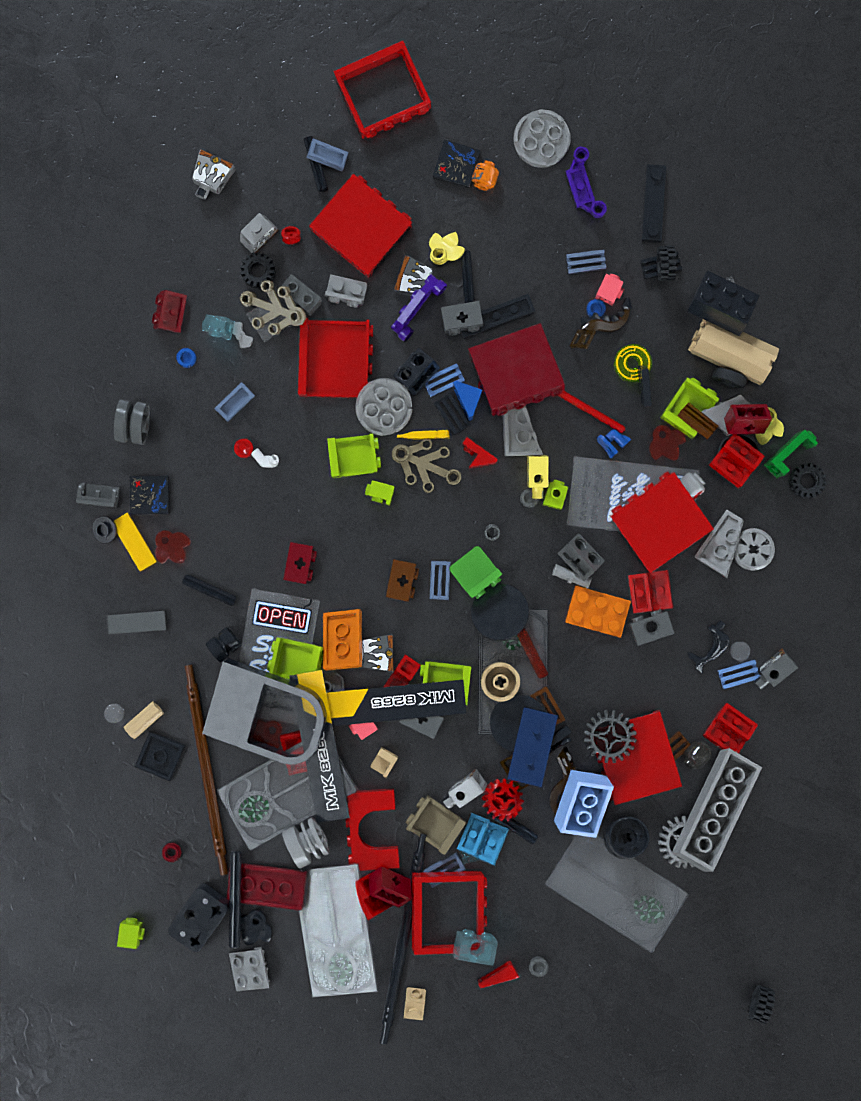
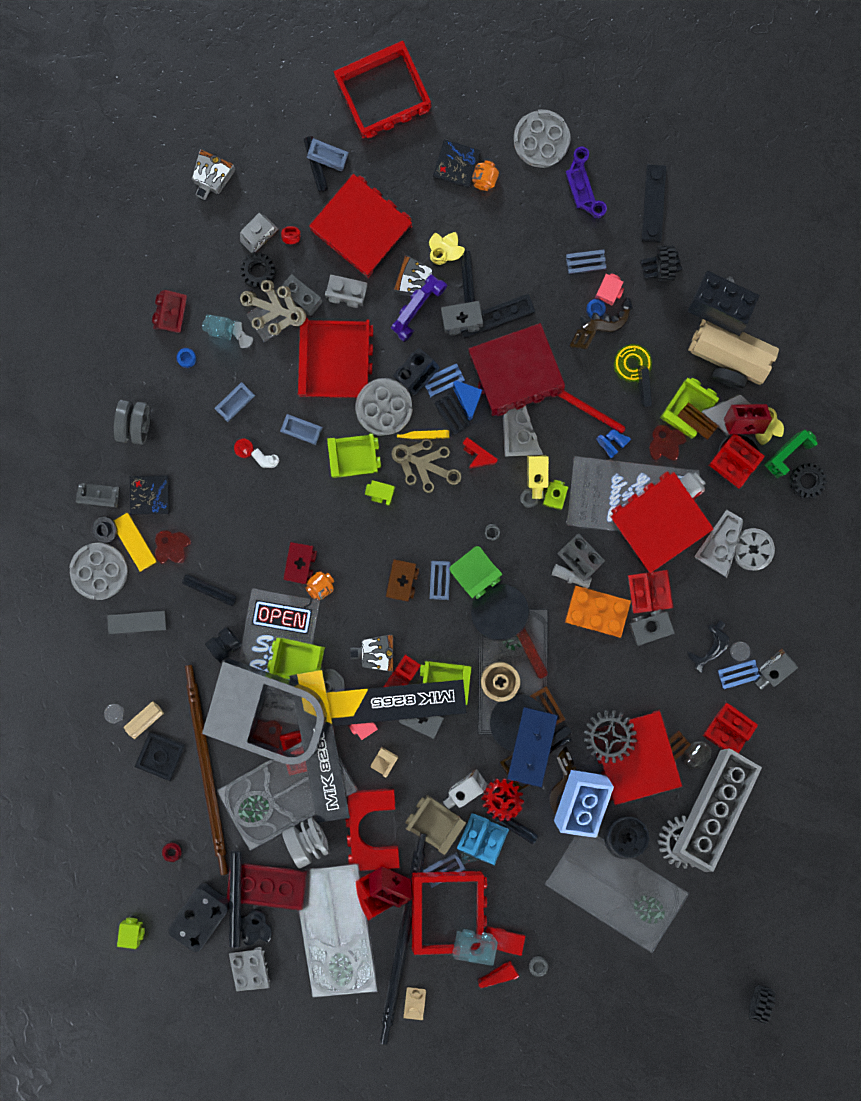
orange plate [323,609,362,671] -> none
none -> light grey tile [69,543,128,600]
none -> sand blue tile [280,414,323,445]
none -> orange head [305,572,334,600]
none -> red slope [485,926,525,956]

